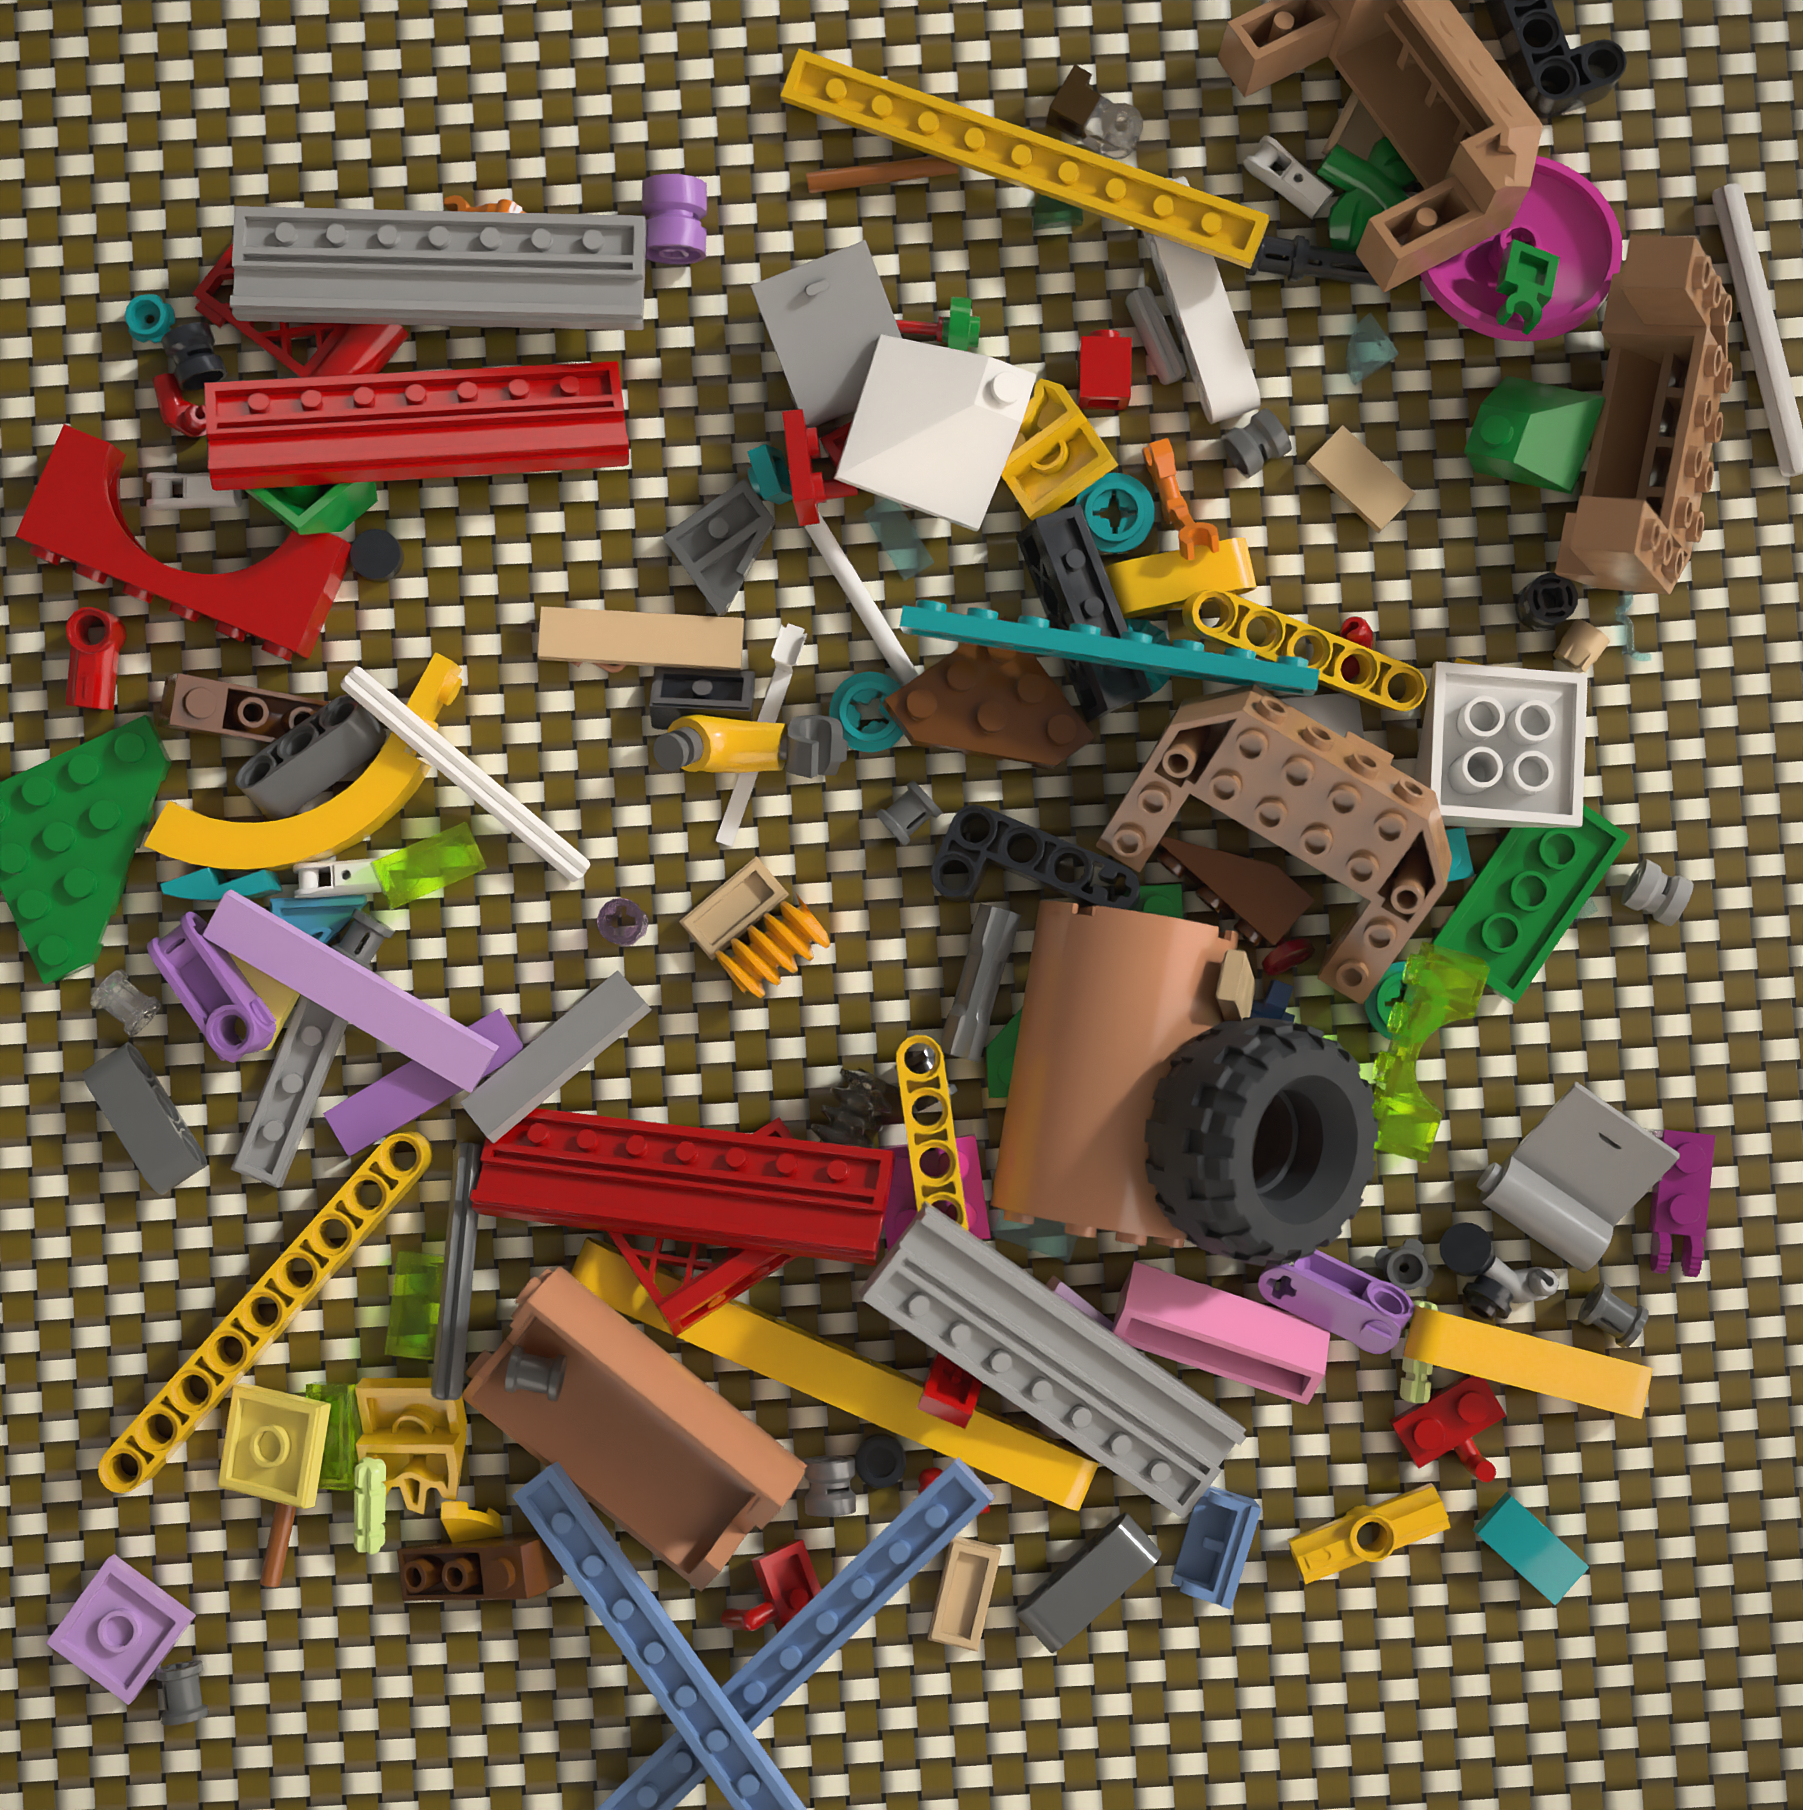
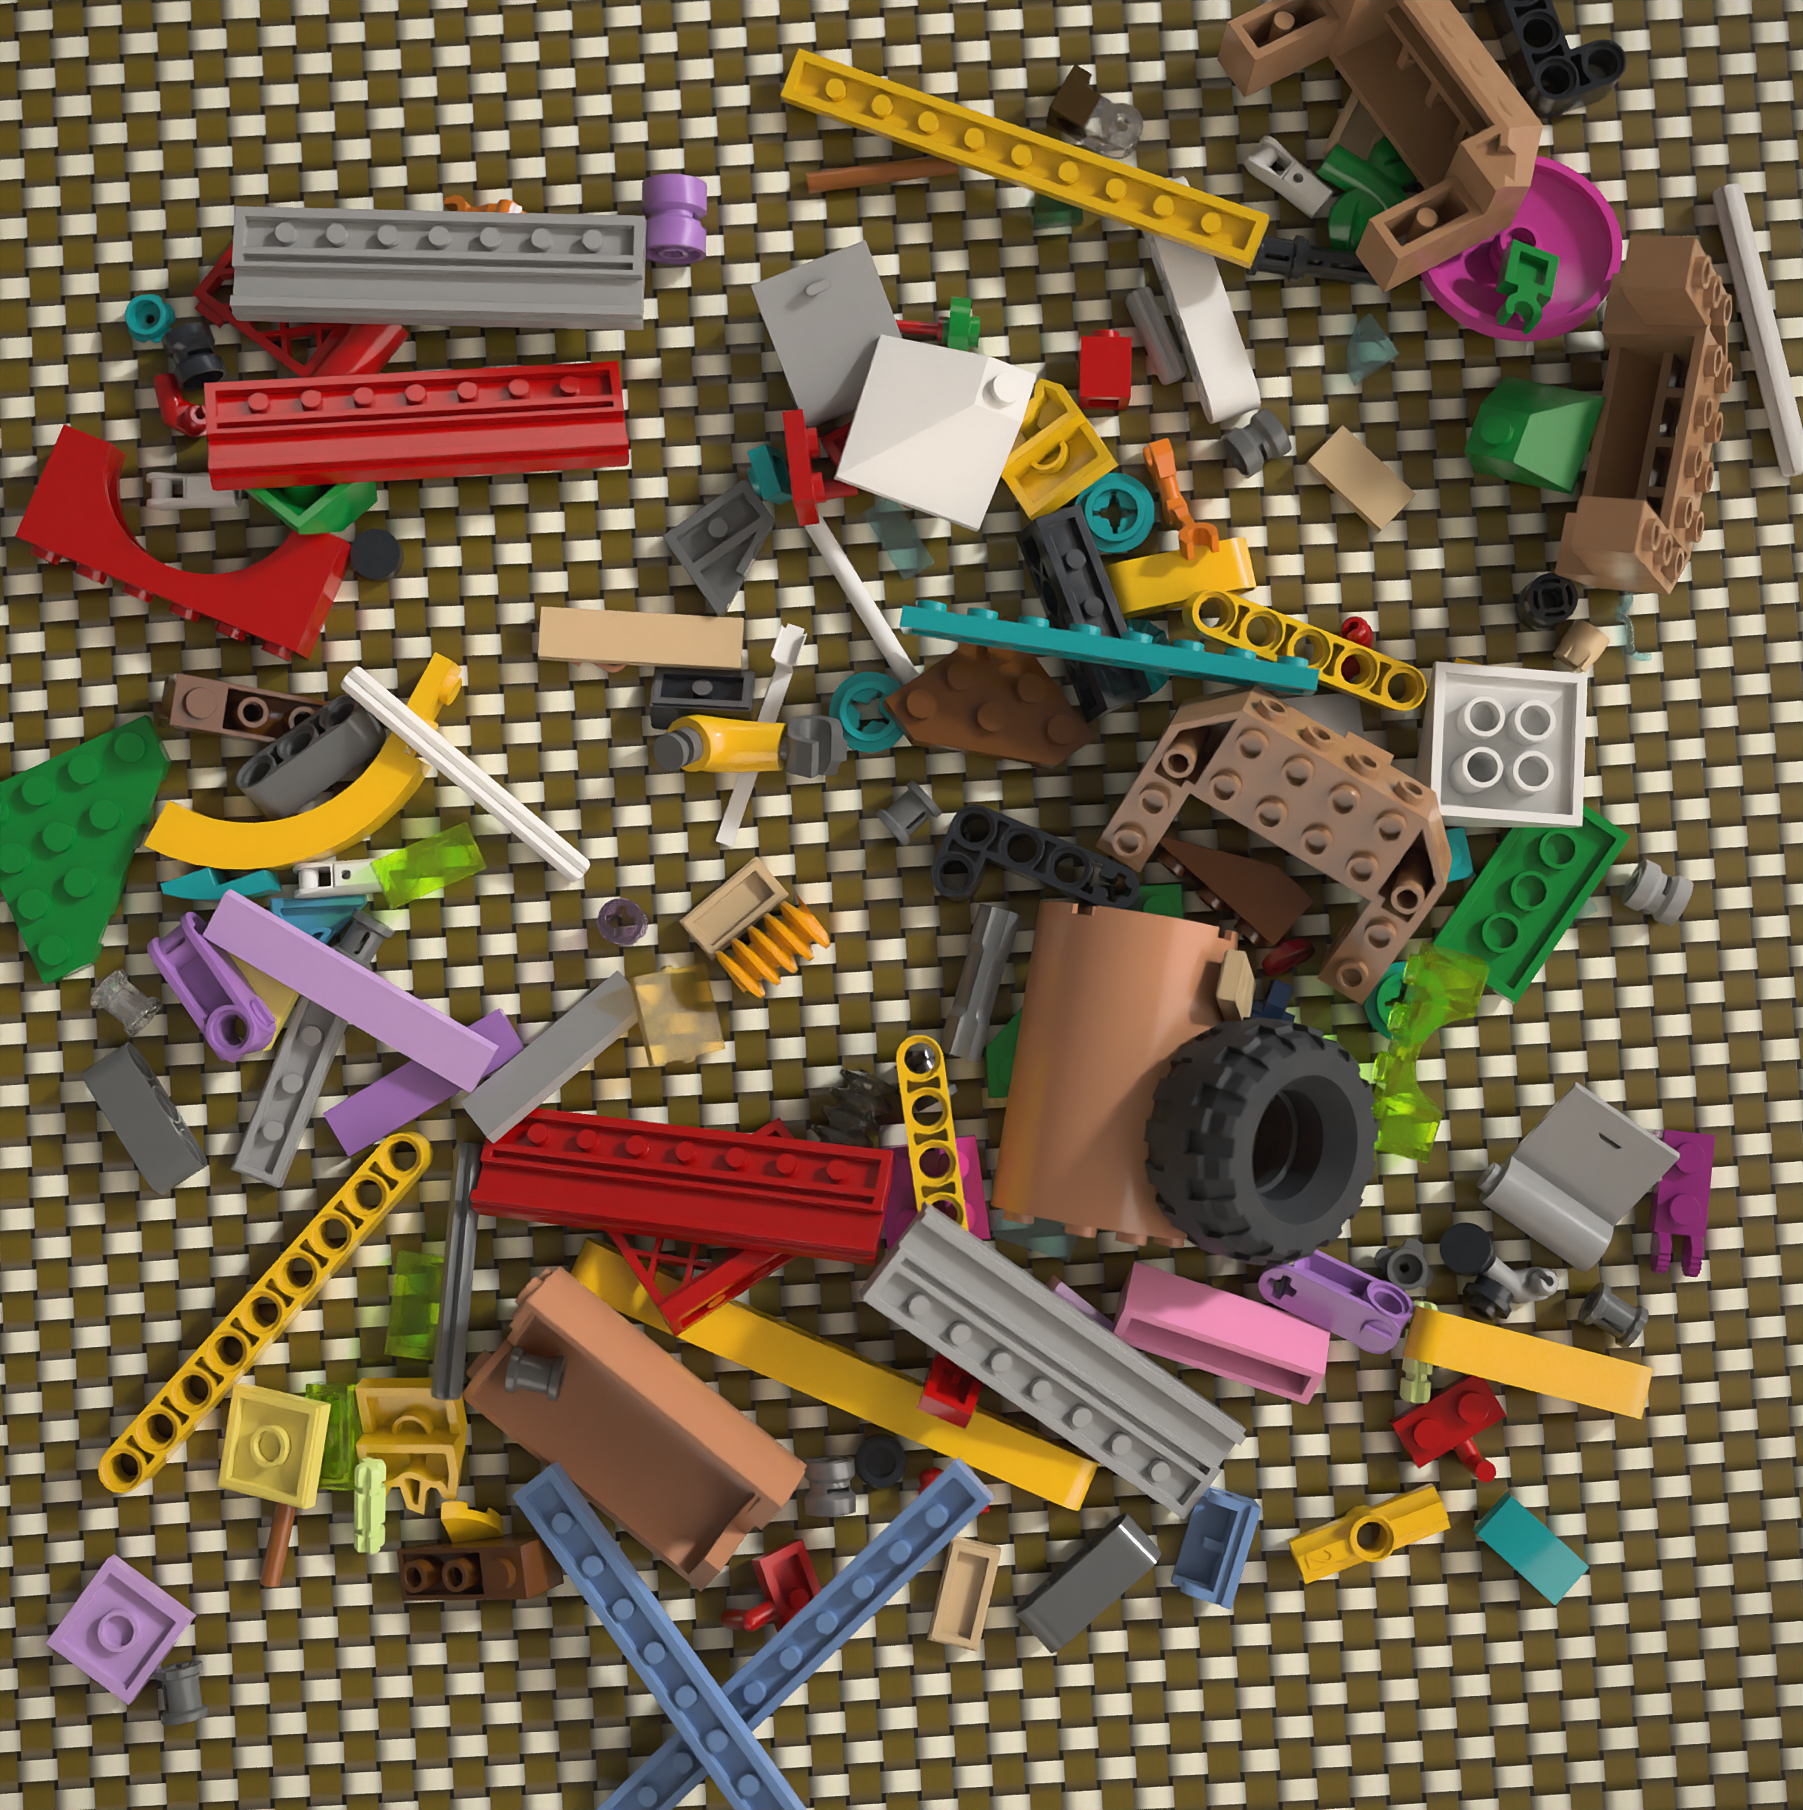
red piece [65,607,127,710] -> none
none -> clear yellow piece [629,963,725,1067]

